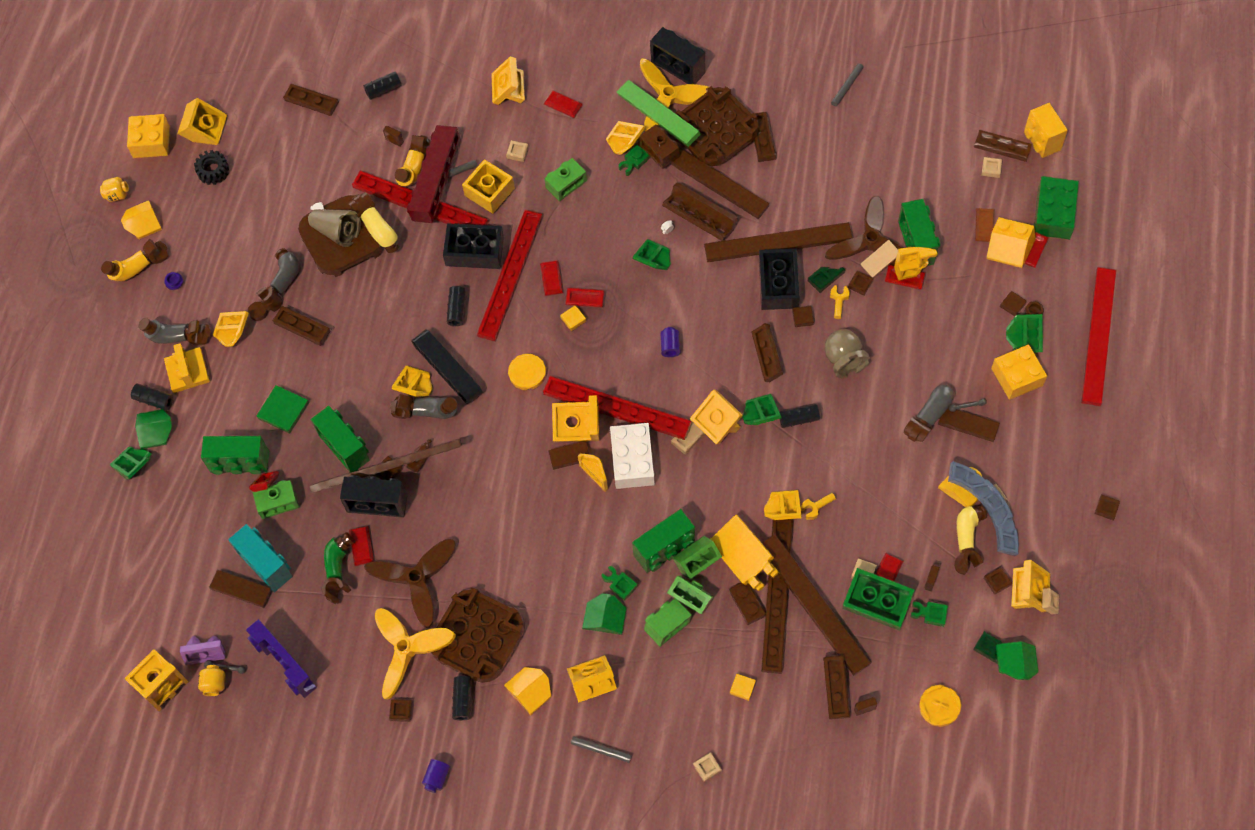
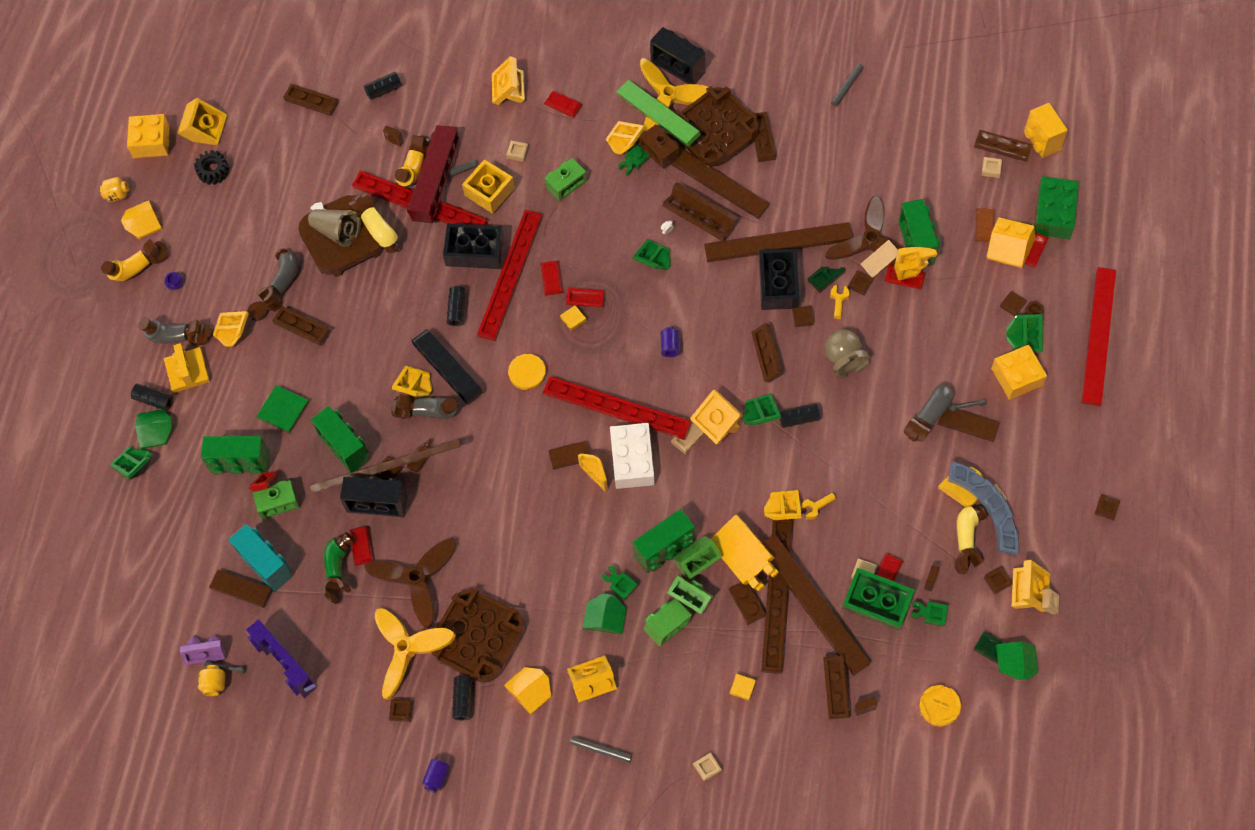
yellow bracket [124,649,188,711] -> none
yellow bracket [552,396,599,442] -> none

